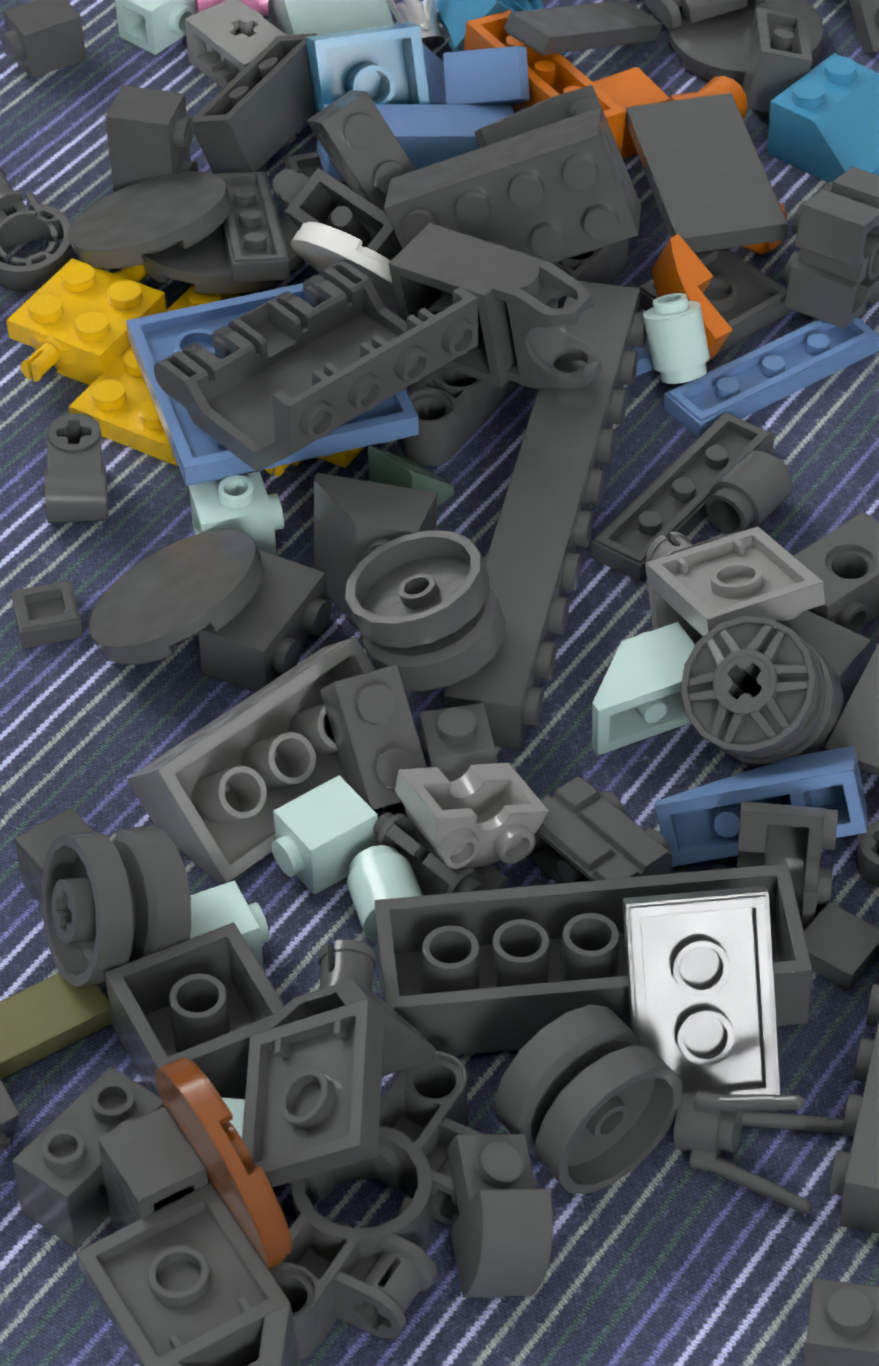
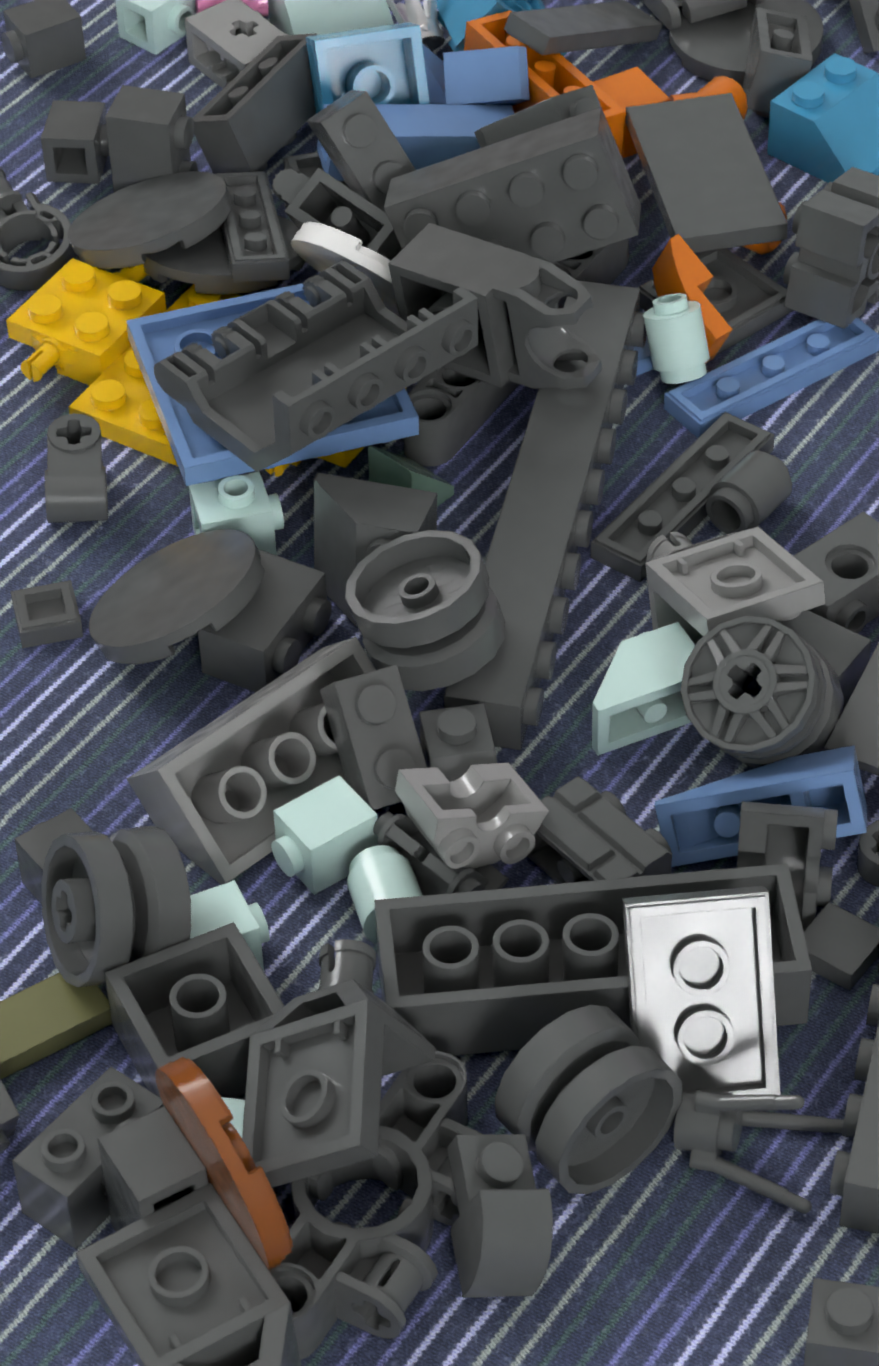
none -> dark grey brick [41,100,110,184]

